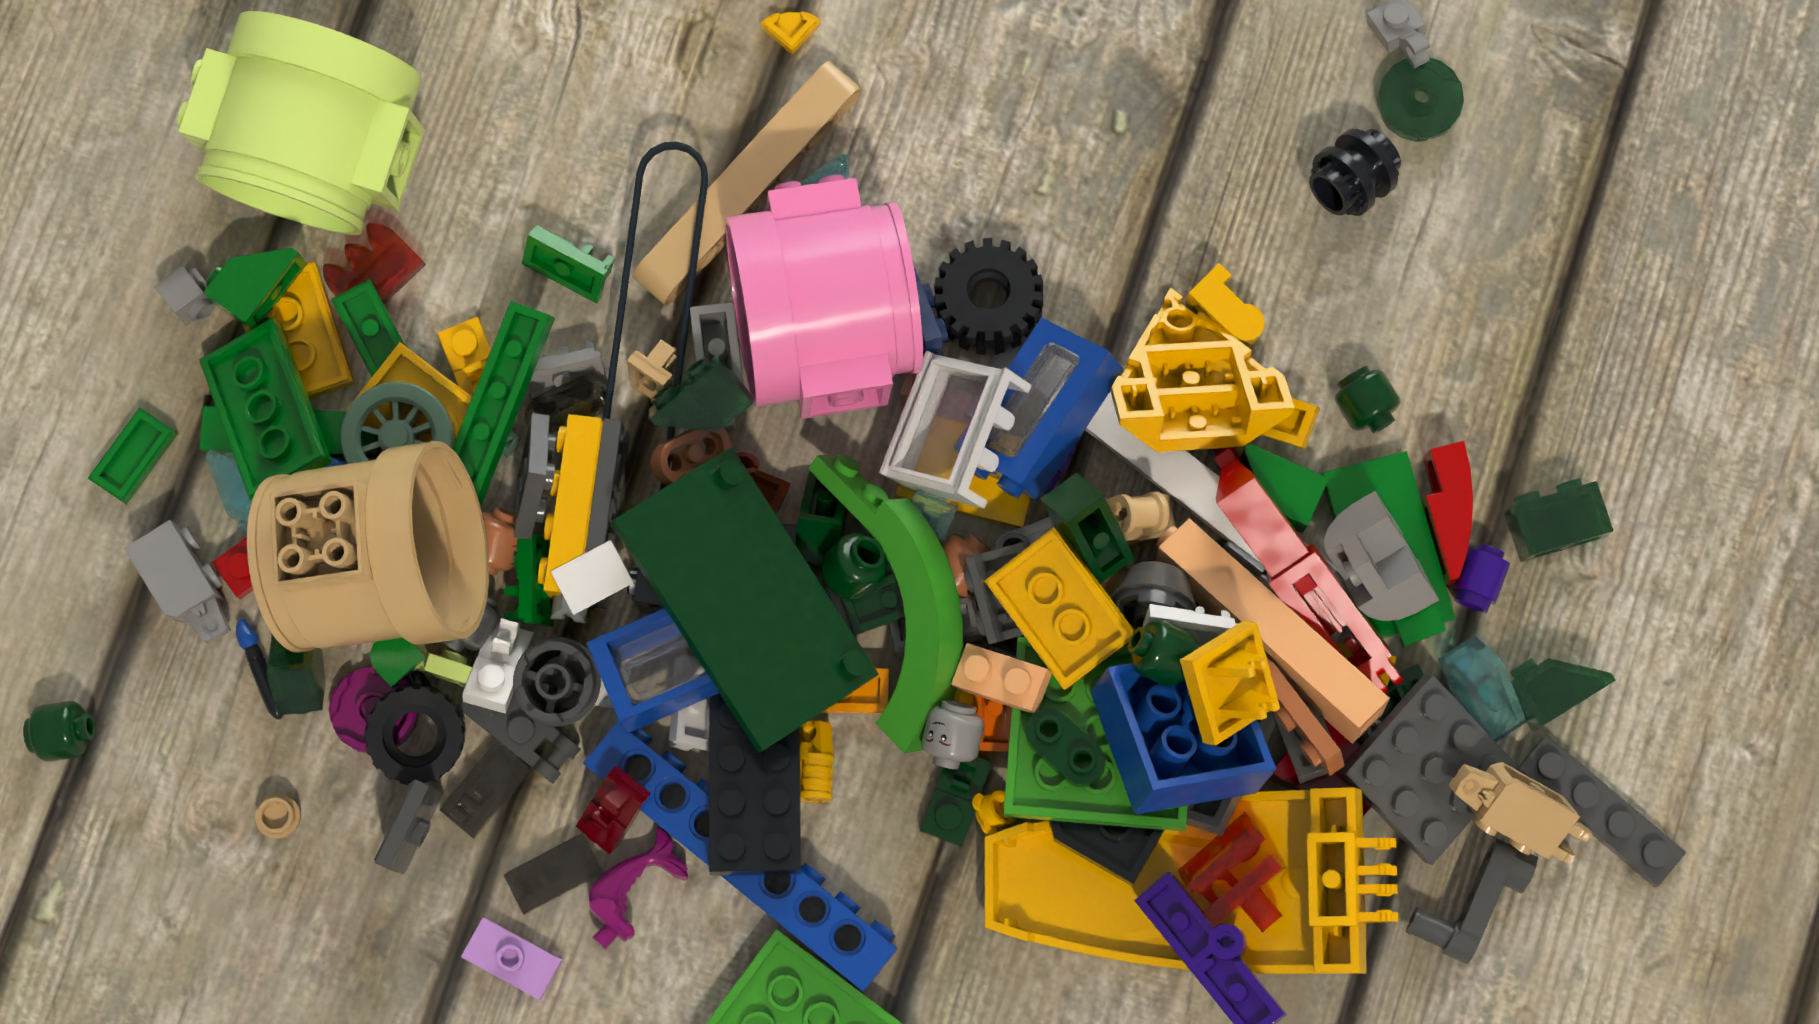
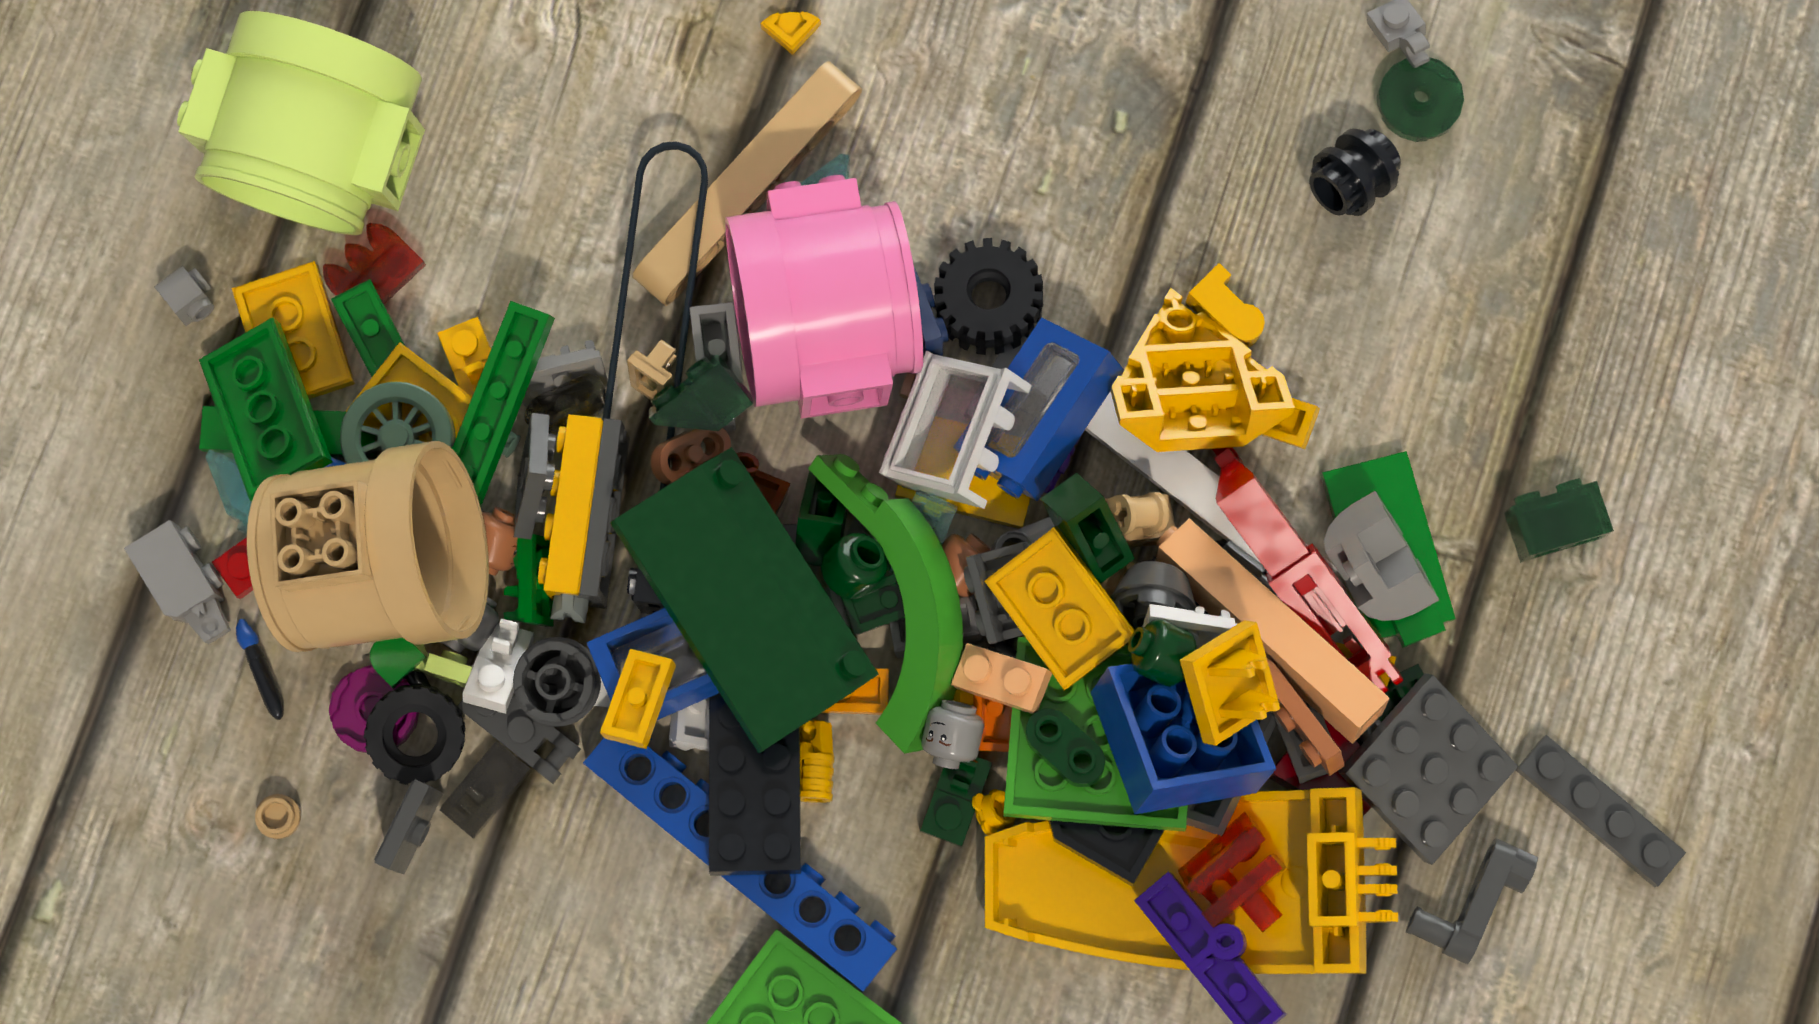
dark green head [23,701,96,762] -> none
green tile [88,407,178,505] -> none
green slope [203,248,307,330] -> none
clear green slope [266,635,326,716] -> none
lavender plate [461,917,563,1000] -> none
clear smoke plate [504,833,604,915] -> none
green plate [522,225,614,304] -> none
white sticker [551,540,633,615] -> none
dark red plate [575,765,651,855] -> none
magenta animal [589,827,688,950] -> none
green slope [1240,443,1329,533] -> none
dark green head [1335,366,1401,434] -> none
red slope [1421,441,1473,586] -> none
clear light blue slope [1438,635,1527,742] -> none
tan hinge [1448,762,1593,864] -> none
dark purple brick [1454,544,1510,613] -> none
clear green slope [1503,658,1616,731] -> none
none -> yellow plate [600,649,676,749]

